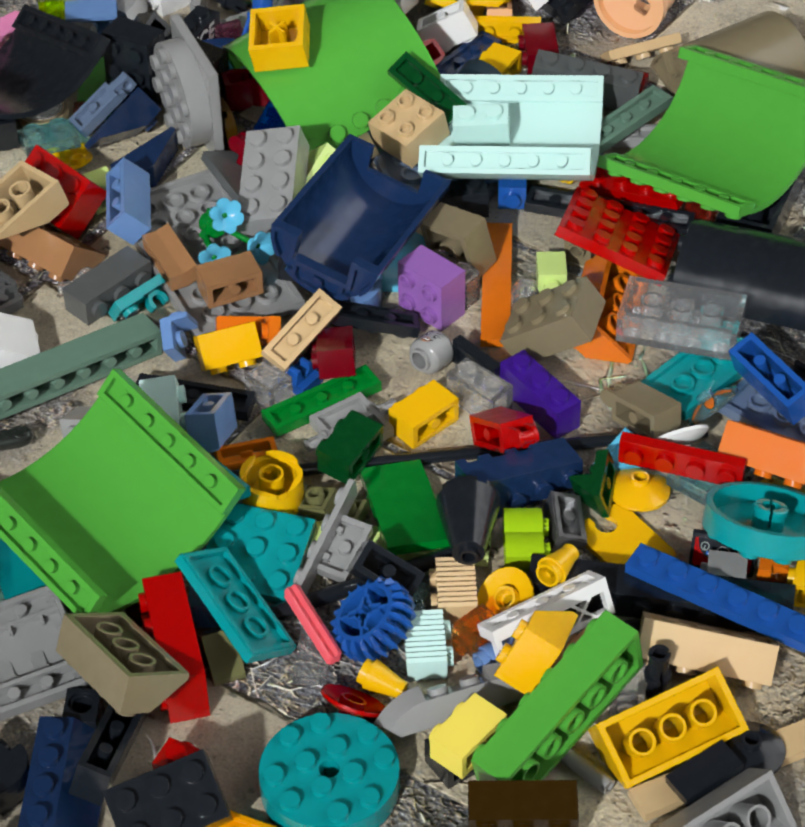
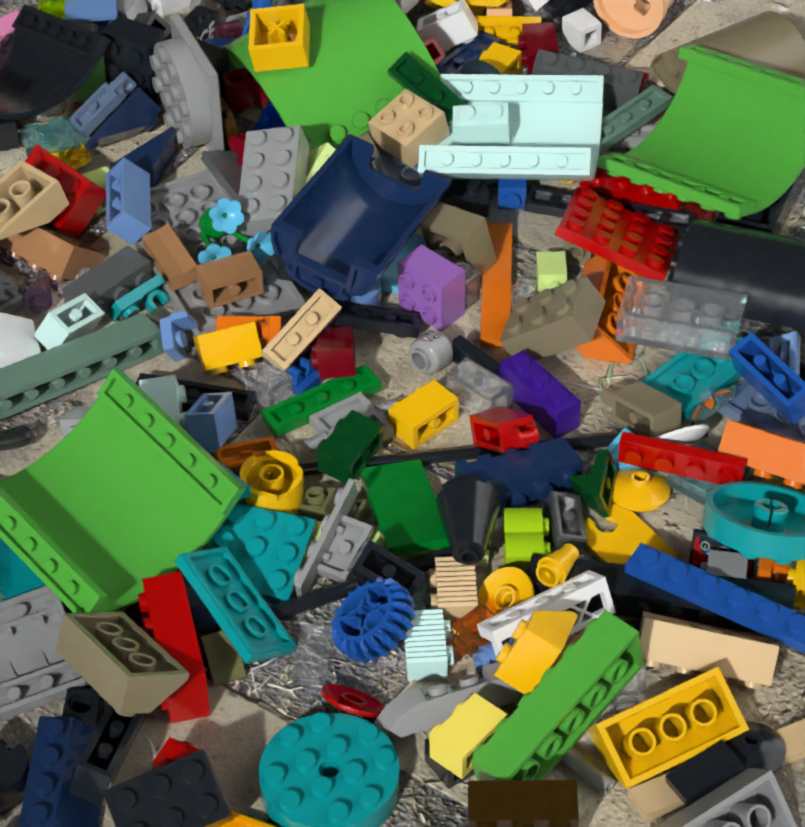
coral axle [284,584,342,665] -> none
yellow cone [356,658,409,698] -> none
tan plate [600,32,682,66] -> none
black pin [644,644,672,700] -> none
none -> clear purple cone [23,274,52,313]
none -> light aqua brick [34,293,105,350]
none -> white brick [562,8,602,53]
none -> light blue tile [769,331,801,376]

